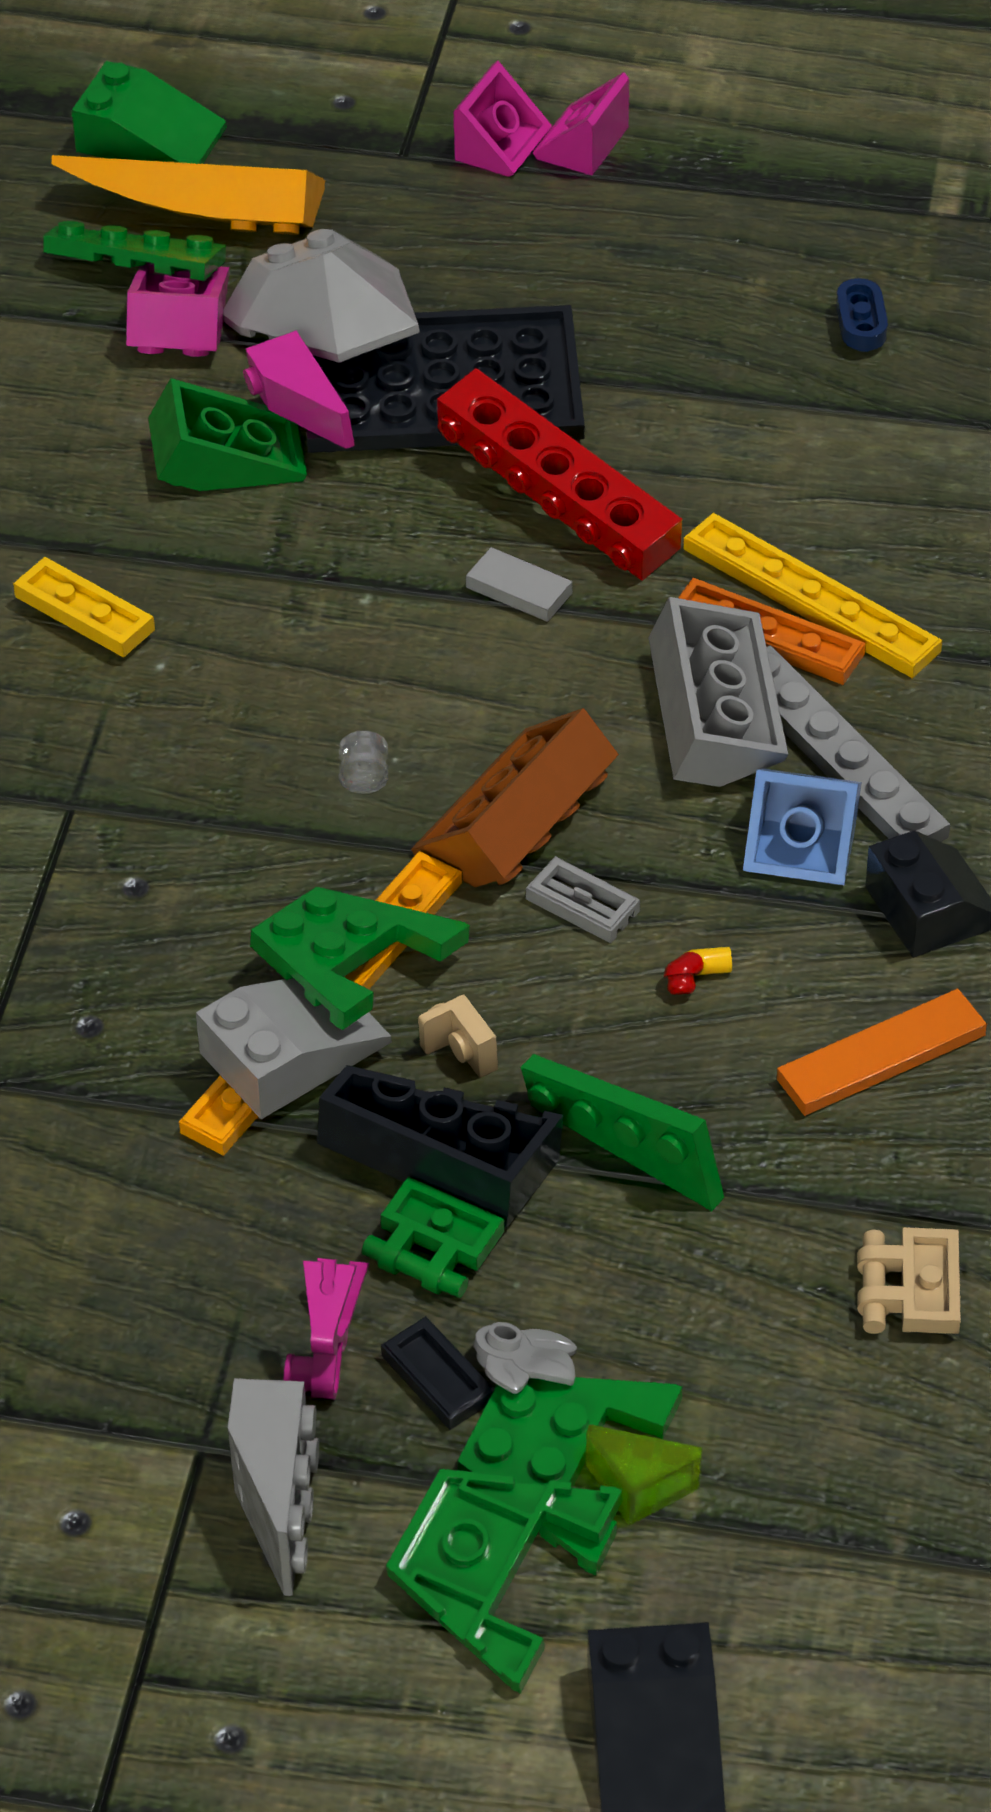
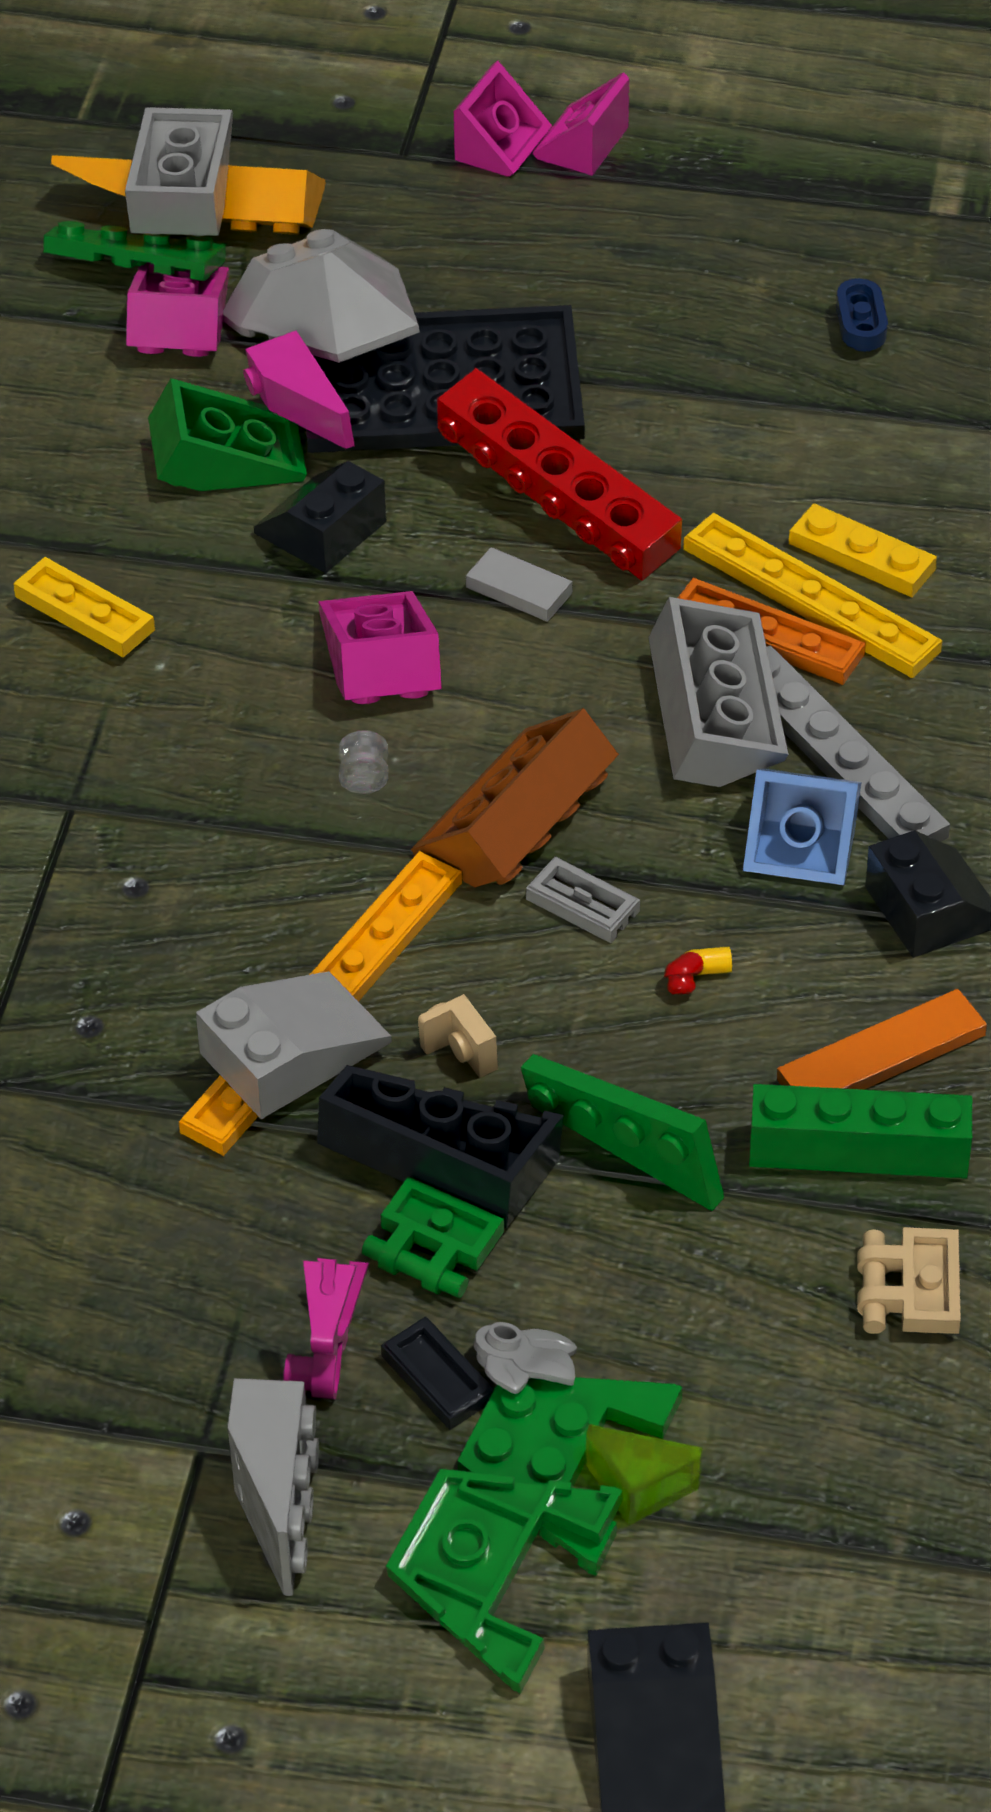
green slope [71,61,227,164] -> none
green wing [250,886,470,1030] -> none
none -> light grey slope [125,107,233,236]
none -> black slope [254,461,386,573]
none -> dark pink slope [318,591,442,704]
none -> green brick [749,1084,972,1179]
none -> yellow plate [789,503,937,598]

